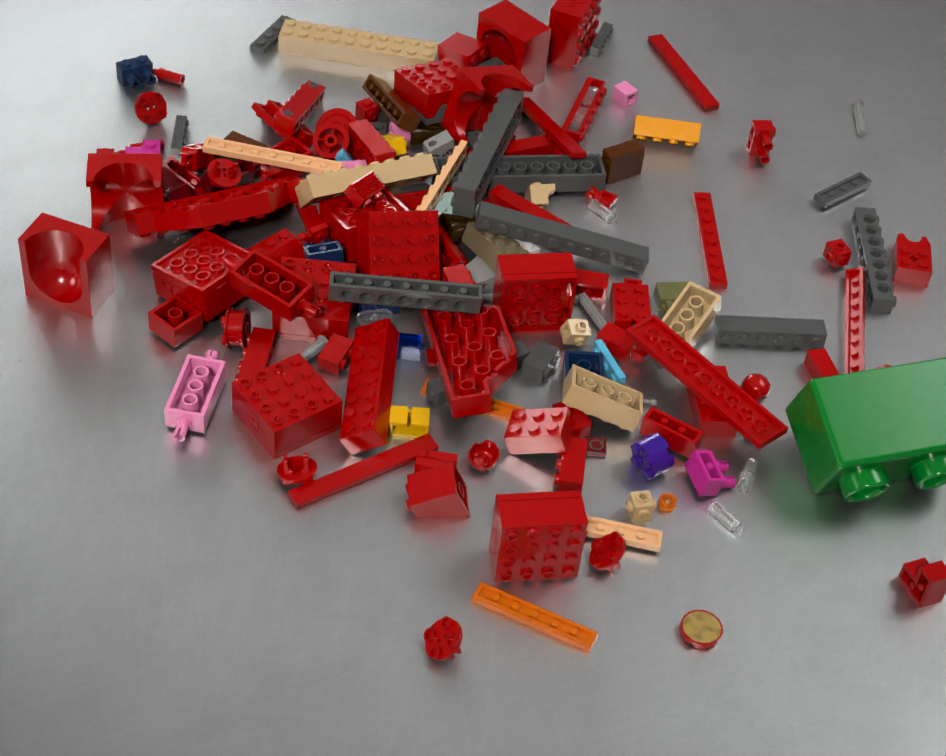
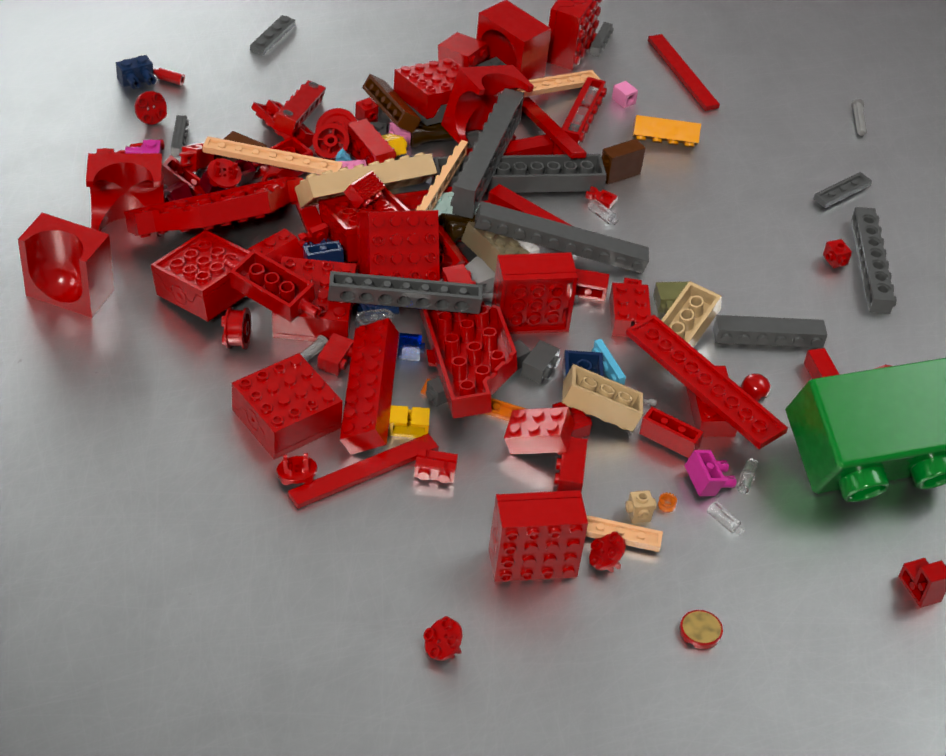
red brick [148,294,203,348] -> none
bright pink brick [164,350,226,442] -> none
red brick [234,327,276,381] -> none
tan brick [278,19,439,71] -> none
red slope [405,462,470,519] -> none
light grey torso [423,130,454,158] -> none
red hair [468,440,499,471] -> none
orange tile [471,582,599,652] -> none
tan brick [525,182,556,209] -> none
tan brick [560,318,591,346] -> none
light grey axle [578,292,608,330] -> none
dark red tile [586,437,606,457] -> none
red brick [596,322,649,363] -> none
dark purple brick [630,433,674,480] -> none
red plate [693,192,728,289] -> none
red brick [746,120,776,164] -> none
plate [844,266,865,374] -> none
red brick [891,232,932,288] -> none
none -> light nougat plate [516,70,601,97]

